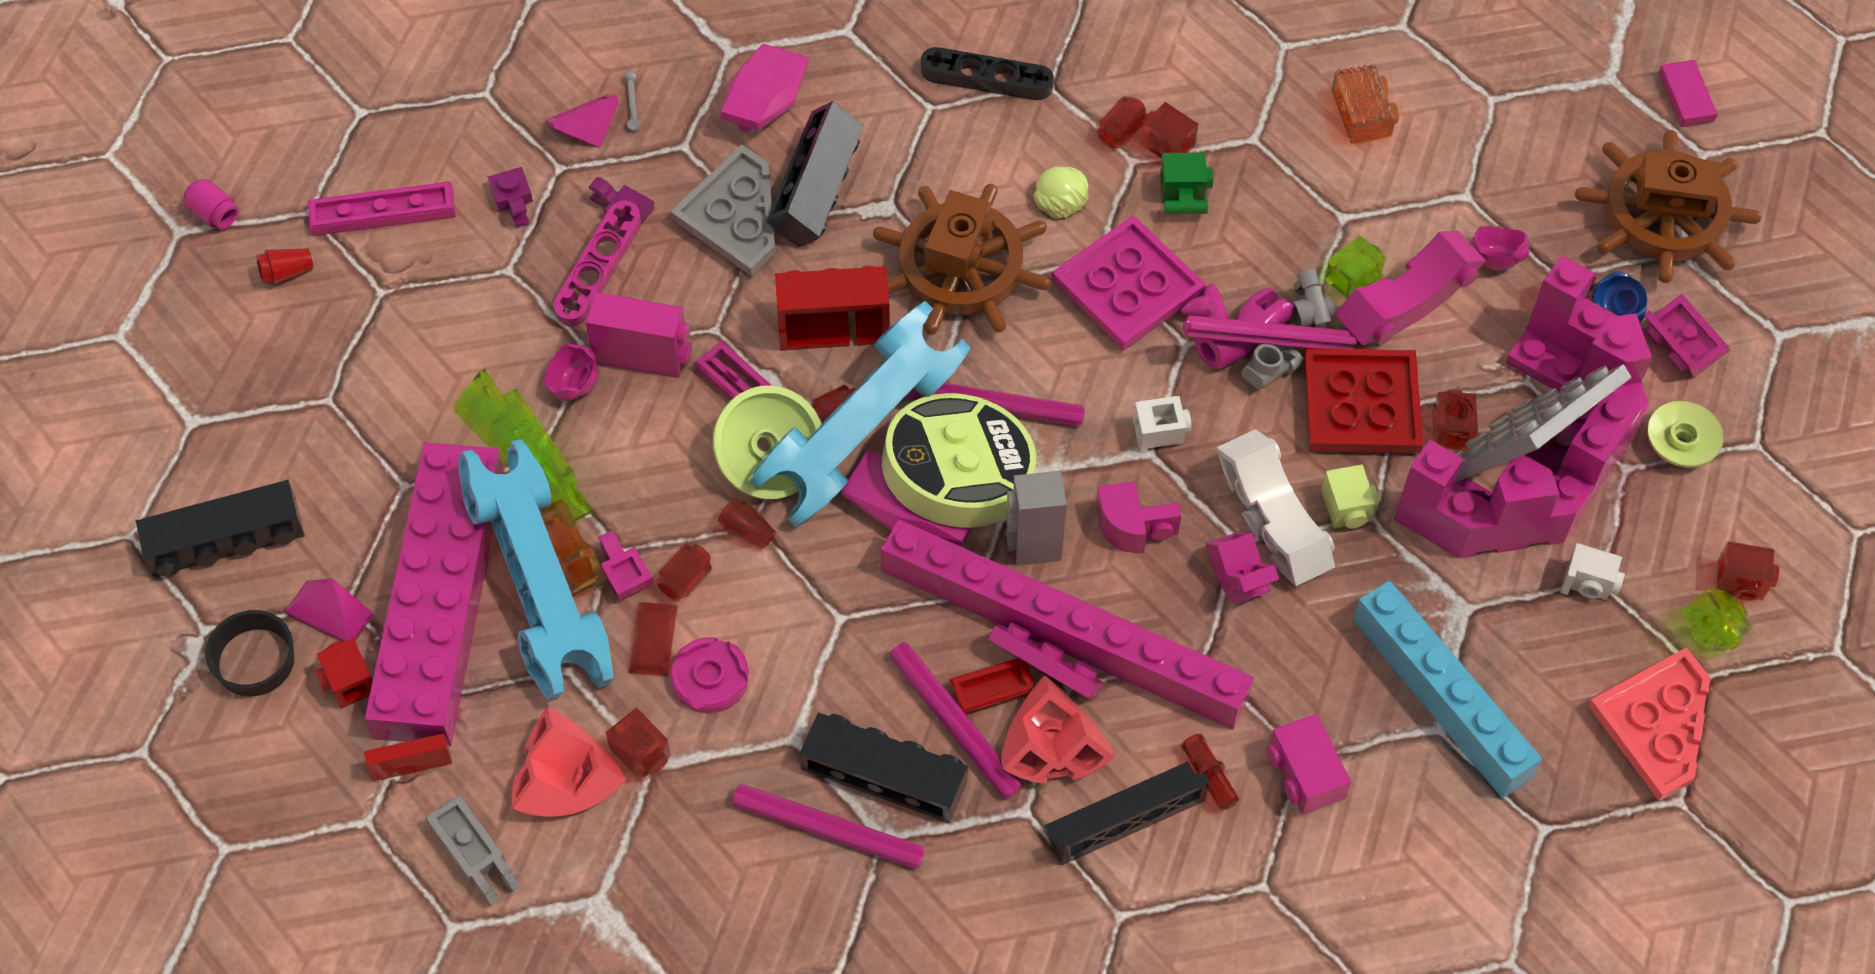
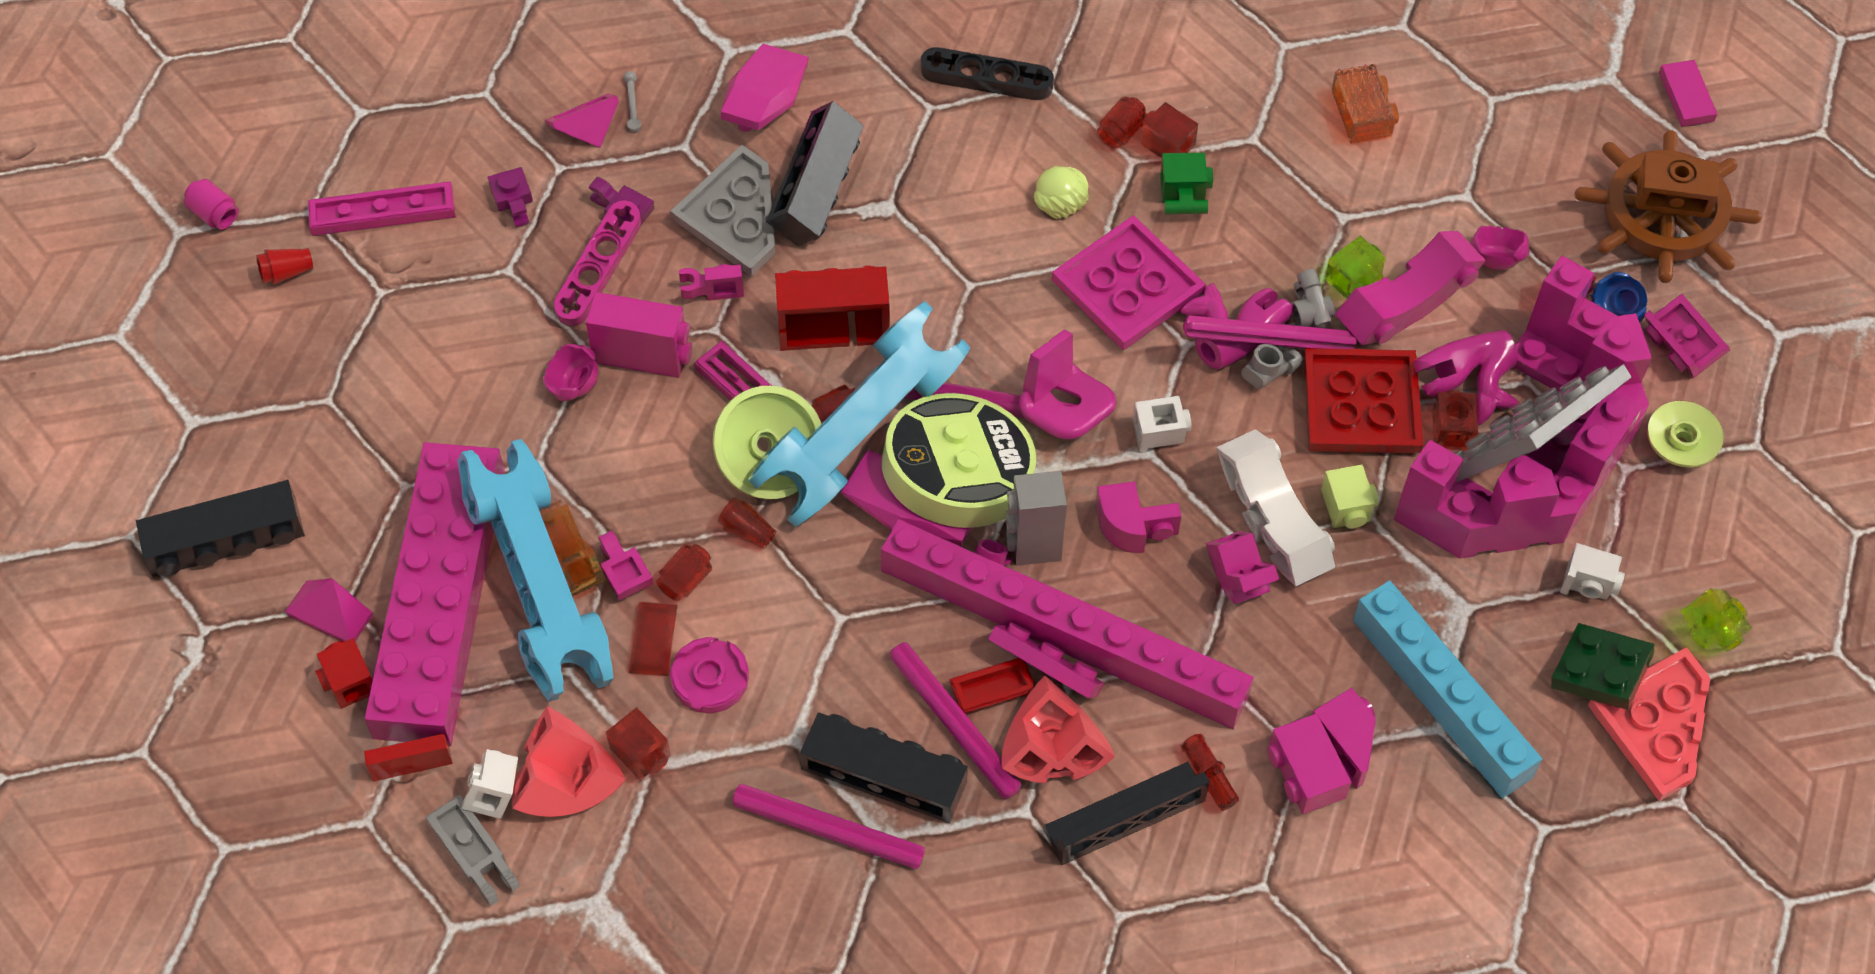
black tyre [205,610,294,696] -> none
clear neon green wedge [454,369,592,526] -> none
dark orange piece [873,184,1051,335] -> none
clear red brick [1716,541,1780,601] -> none
none -> white brick [462,749,518,819]
none -> dark pink plate [679,264,744,301]
none -> dark pink plate [974,539,1011,566]
none -> dark pink piece [1019,329,1117,439]
none -> dark pink slope [1312,687,1376,789]
none -> dark pink piece [1413,330,1519,426]
none -> dark green plate [1551,623,1655,710]

